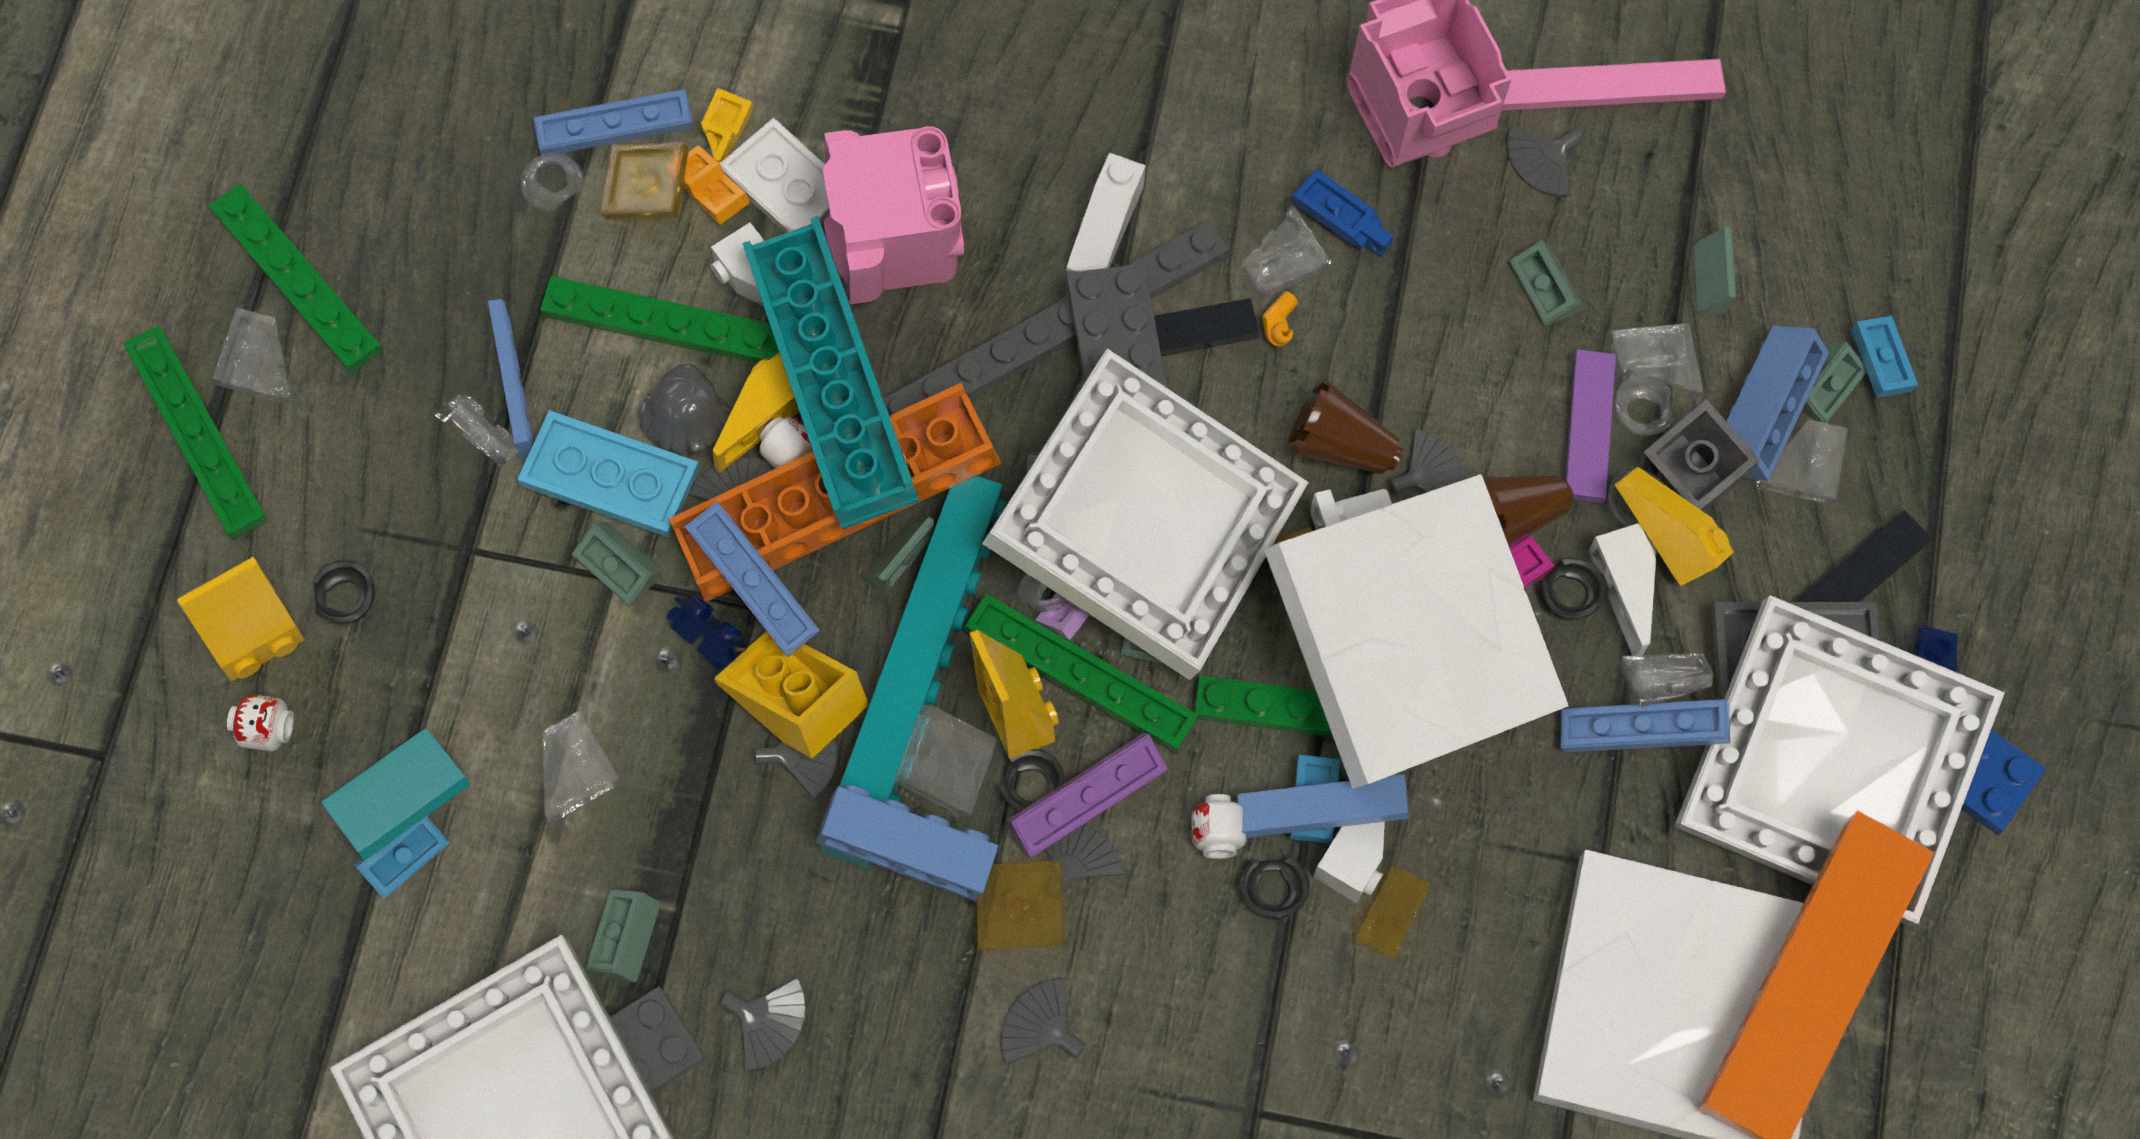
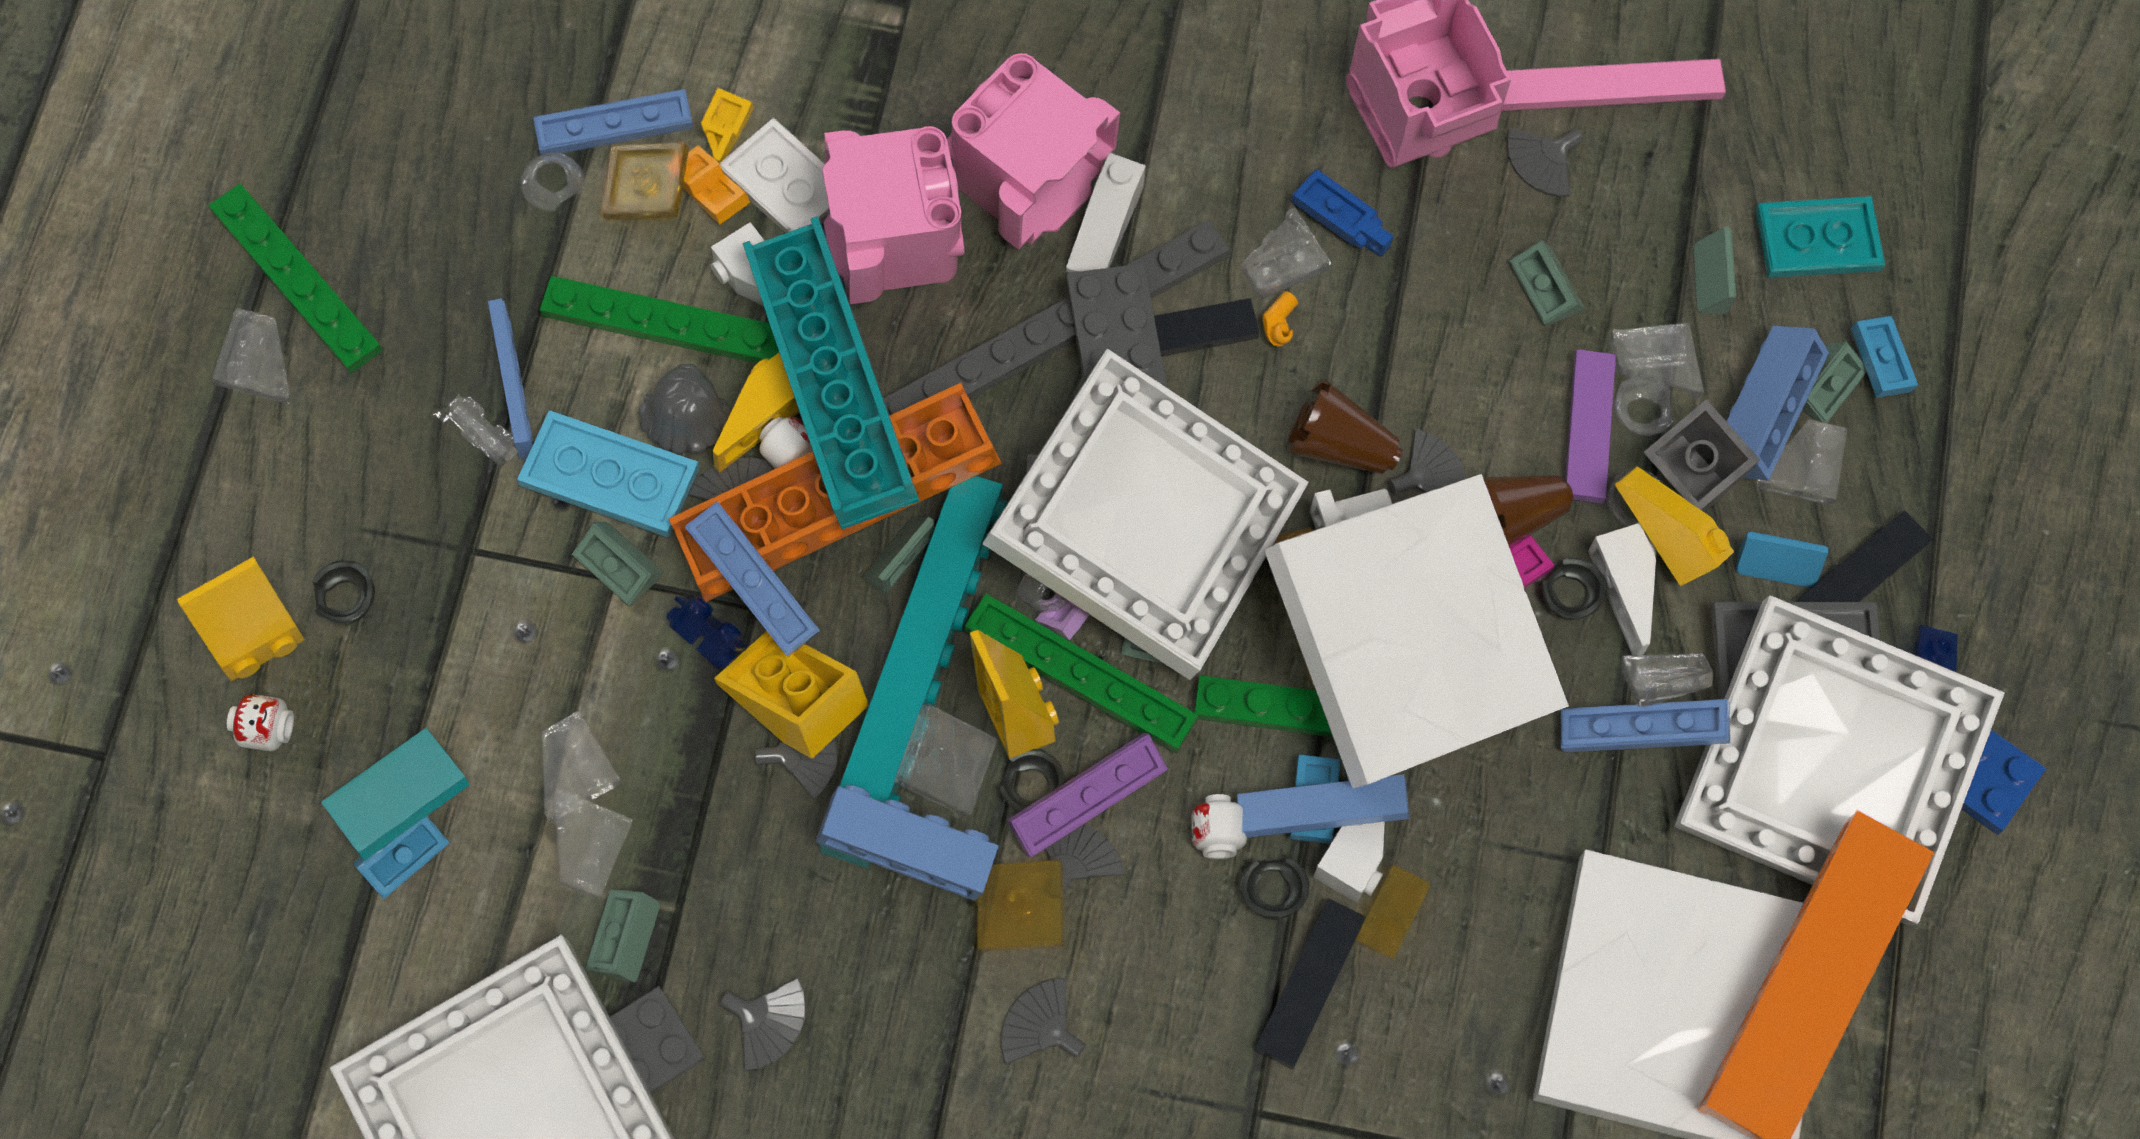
green plate [123,325,268,541] -> none
none -> clear wing [554,789,633,900]
none -> bright pink piece [947,53,1120,250]
none -> black tile [1254,898,1366,1070]
none -> dark azure slope [1736,531,1829,588]
none -> teal tile [1755,196,1885,278]

